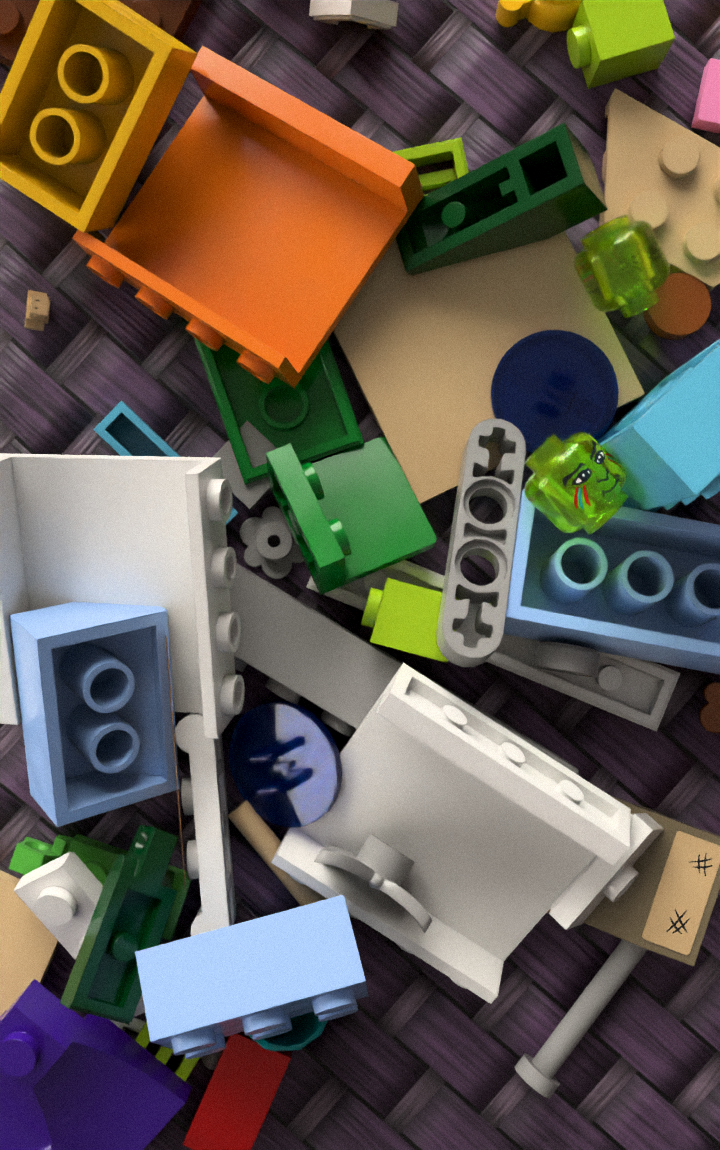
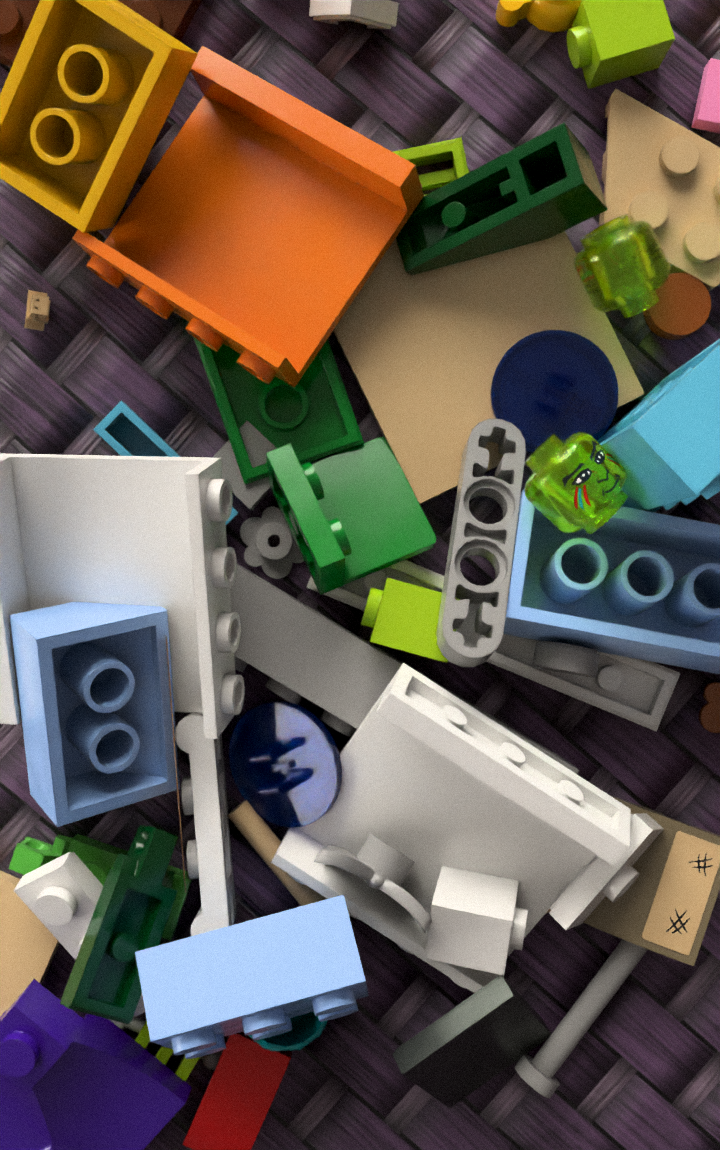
none -> pearl dark grey tile [392,976,551,1109]
none -> white brick [425,865,528,976]

